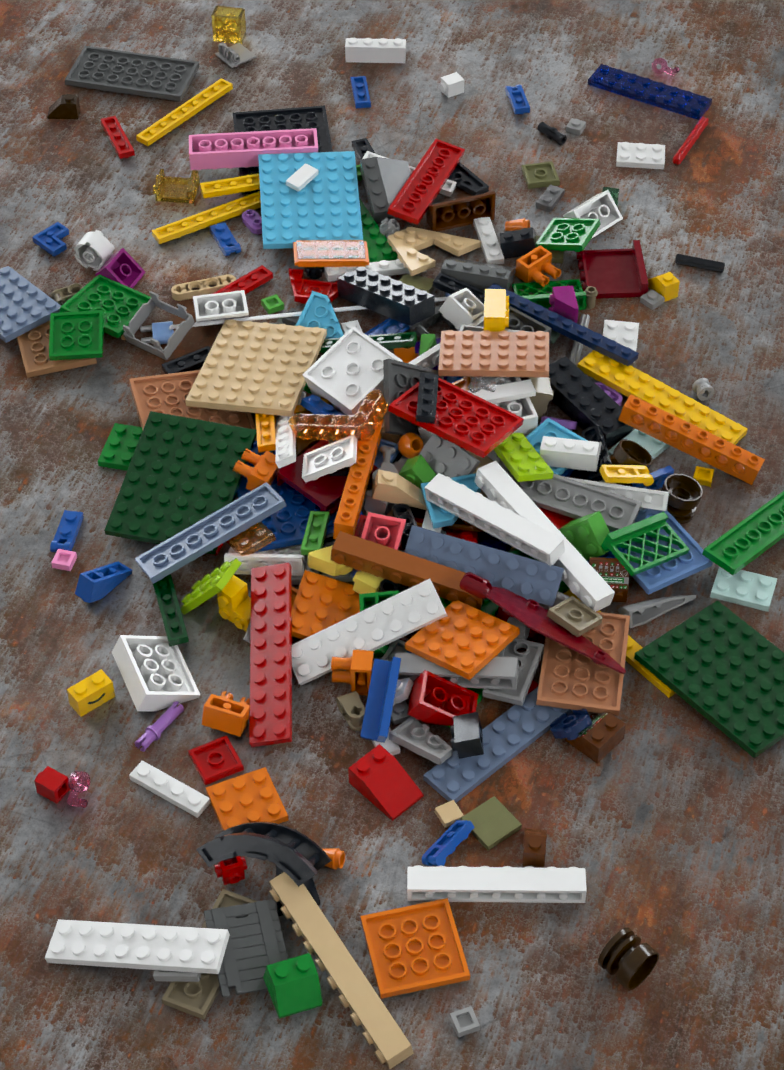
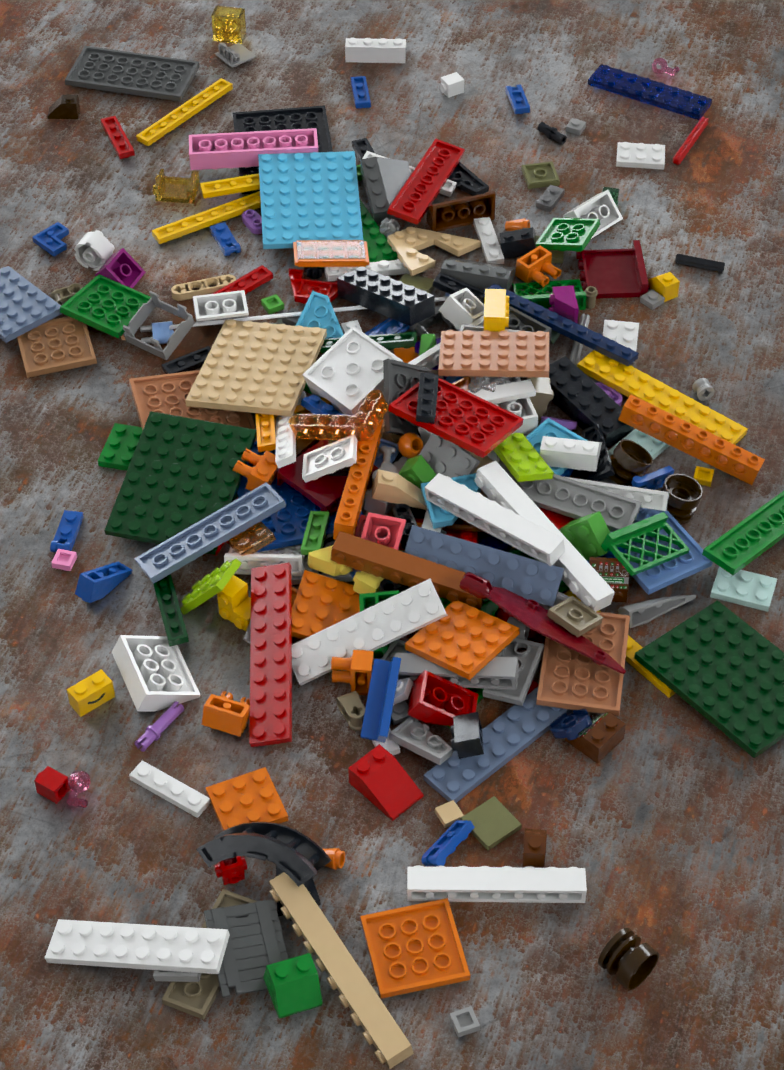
green plate [49,310,104,361] -> none
red tile [188,735,244,786] -> none
white tile [286,163,319,192] -> none
yellow plate [599,465,654,486] -> none

